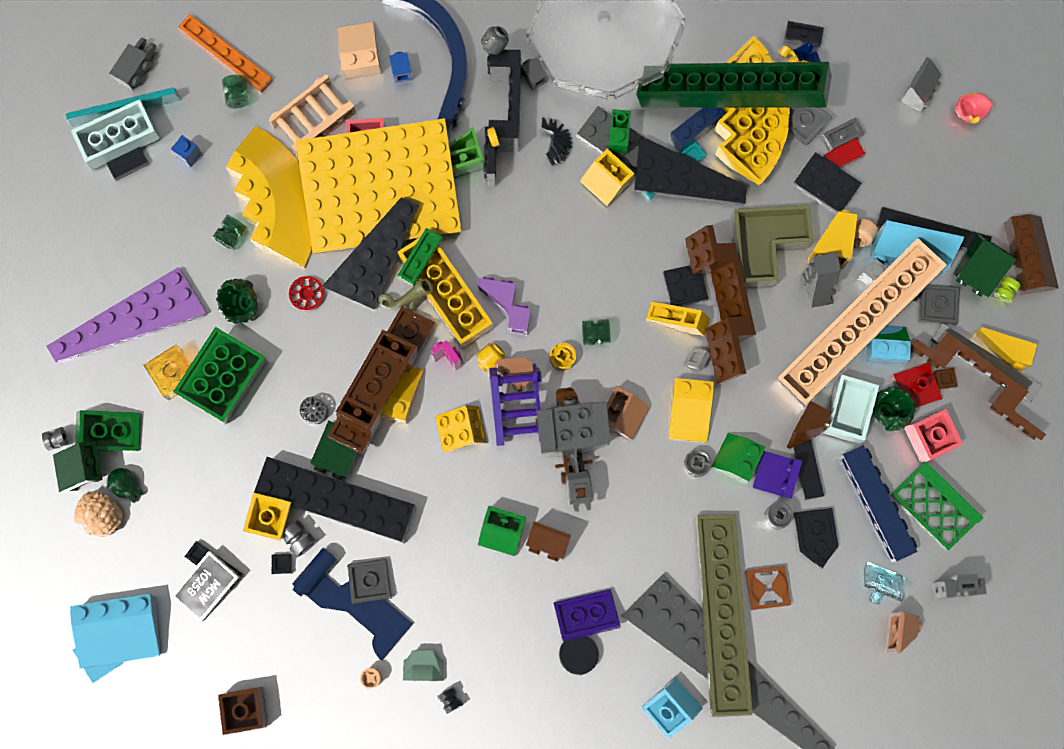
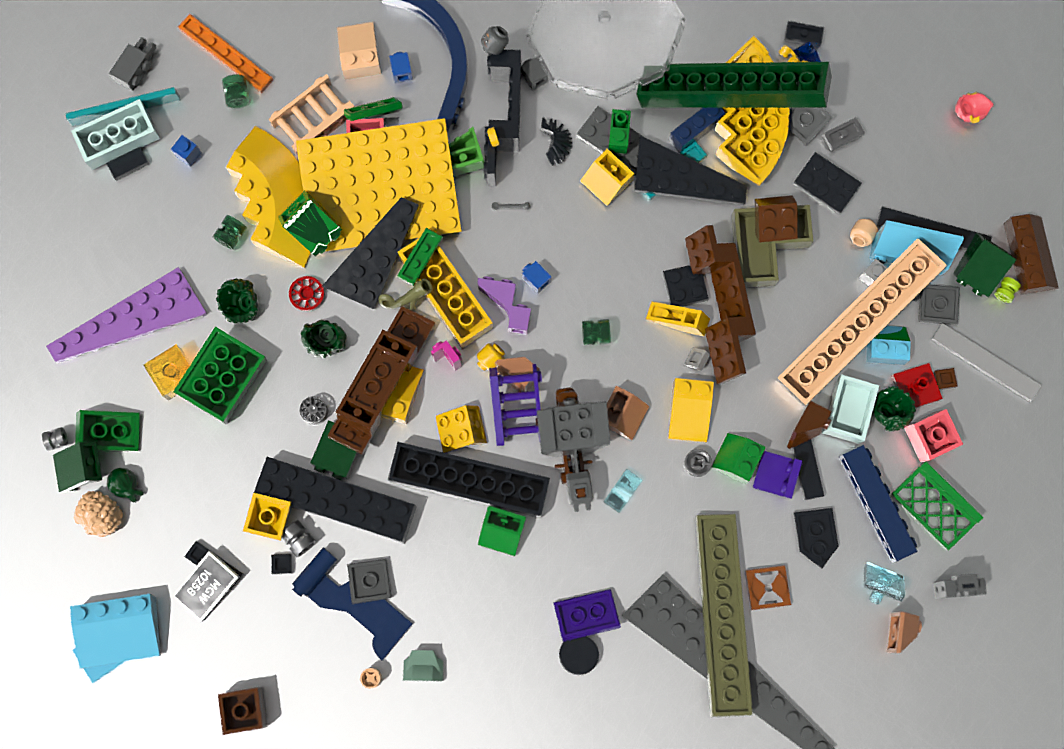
black wheel [437,687,463,714] -> none
reddish brown slope [526,521,571,562] -> none
yellow wheel [550,342,576,371] -> none
medium azure slope [642,678,703,738] -> none
flat silver wheel [763,502,793,530] -> none
dark grey wedge [801,252,841,308] -> none
yellow slope [806,210,857,269] -> none
red tile [823,138,866,168] -> none
dark grey slope [901,57,942,112] -> none
reddish brown bracket [911,331,1046,440] -> none
yellow slope [974,327,1037,370] -> none
none -> slope [279,190,342,257]
none -> dark green hair [300,320,347,358]
none -> green tile [343,97,403,121]
none -> black brick [388,442,550,518]
none -> dark grey hinge [491,202,531,210]
none -> blue brick [522,261,551,294]
none -> clear light blue slope [604,469,642,513]
none -> reddish brown brick [755,195,797,243]

